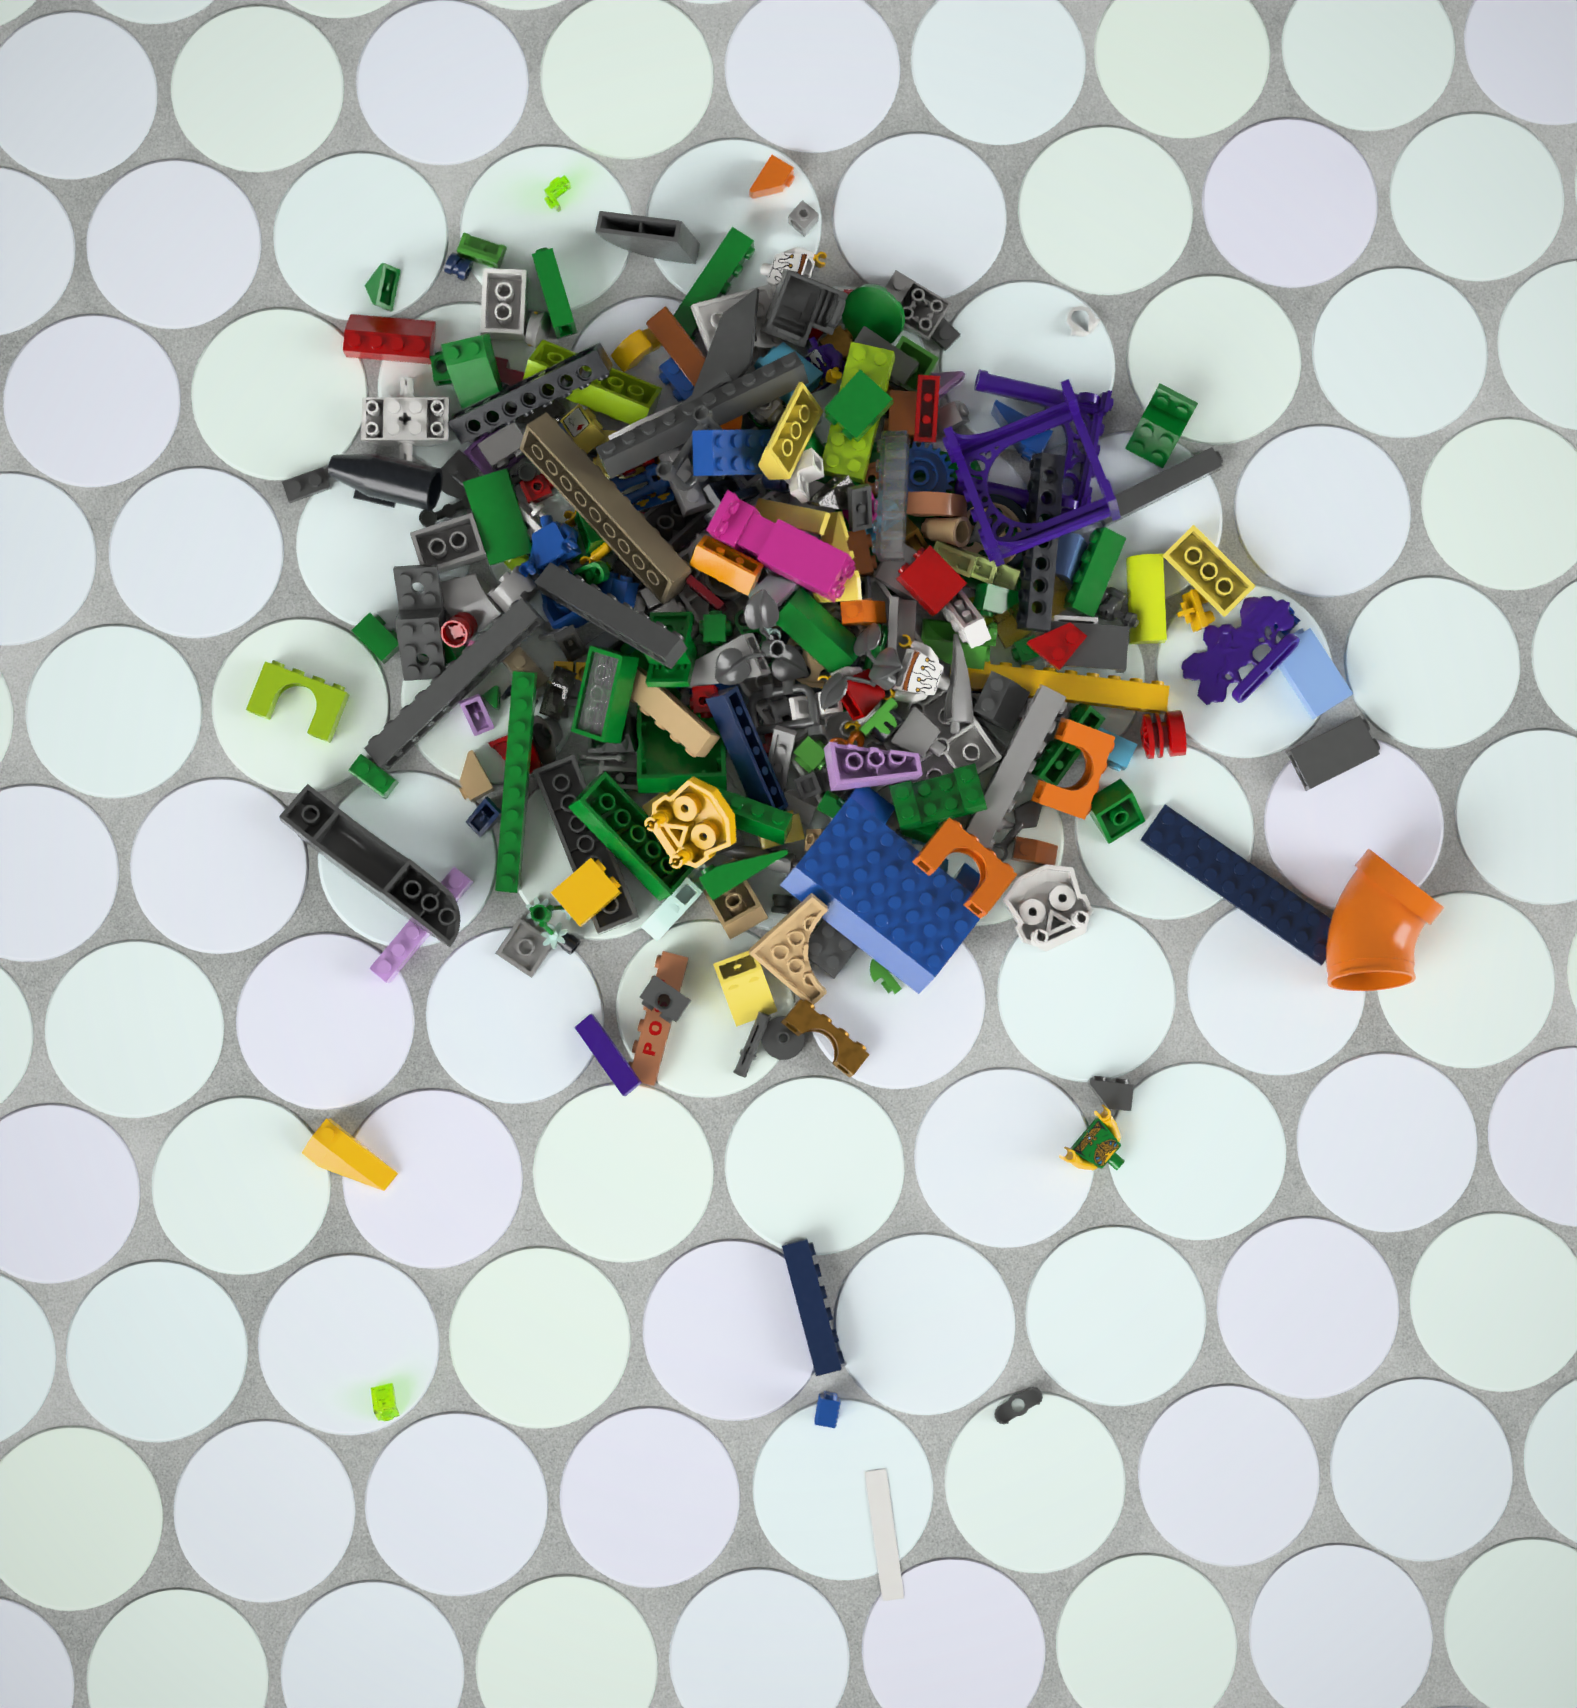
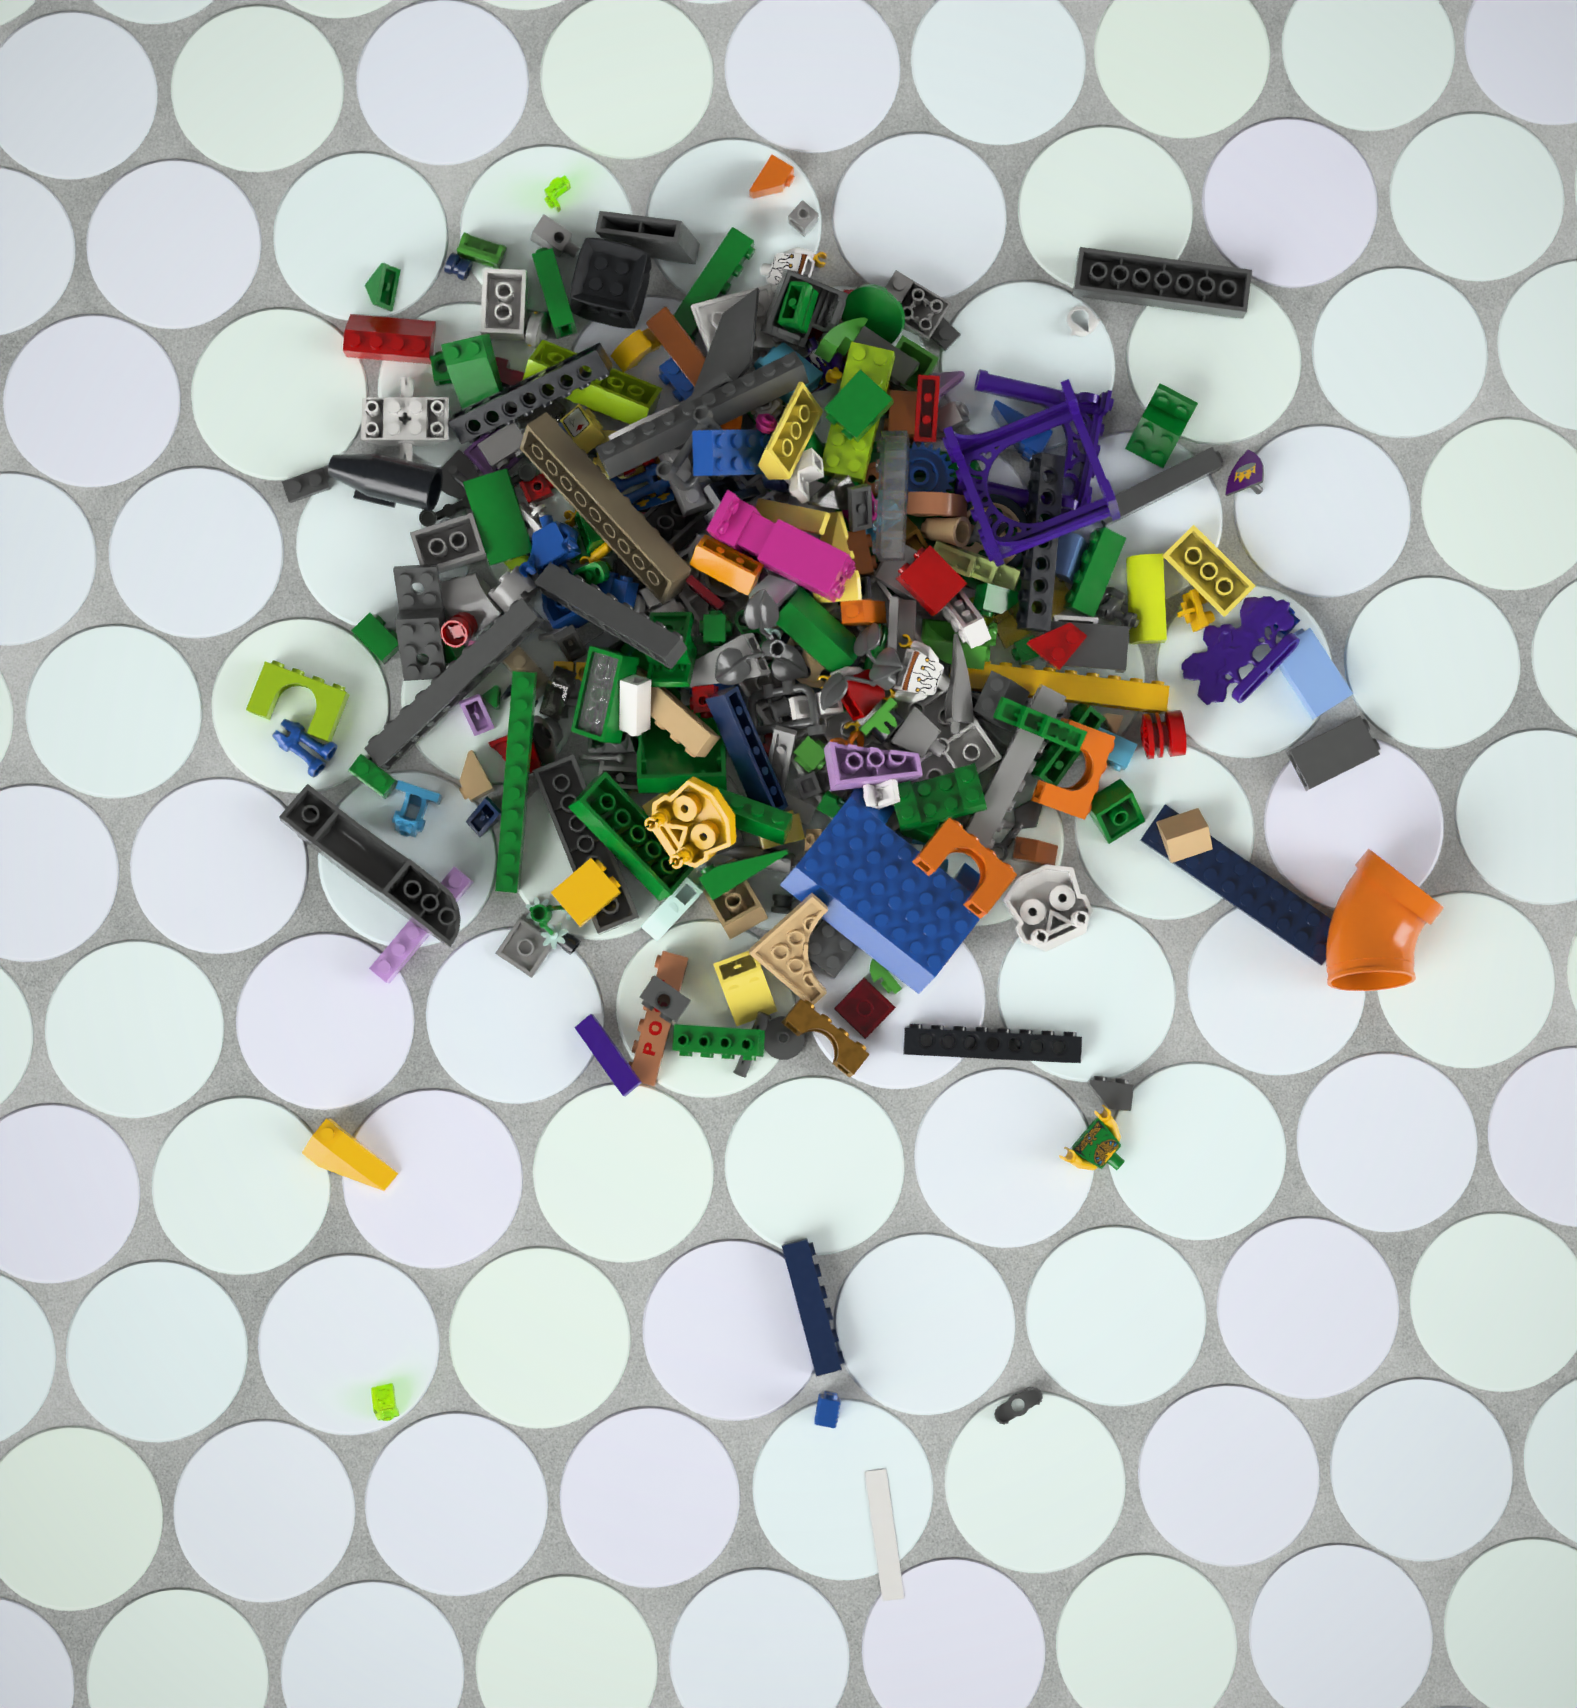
none -> blue piece [272,718,338,778]
none -> dark azure tile [392,780,442,838]
none -> light grey torso [530,214,581,258]
none -> black piece [569,238,652,329]
none -> white brick [619,674,651,736]
none -> green brick [672,1024,765,1061]
none -> dark pink plate [756,414,777,434]
none -> green brick [778,281,818,334]
none -> bright green slope [814,317,868,363]
none -> dark red tile [834,977,896,1039]
none -> white bracket [863,779,900,809]
none -> black brick [903,1024,1082,1064]
none -> green slope [993,696,1087,752]
none -> dark grey brick [1072,247,1252,319]
none -> tan slope [1103,713,1124,734]
none -> tan slope [1156,808,1213,863]
none -> dark purple shield [1225,450,1264,496]

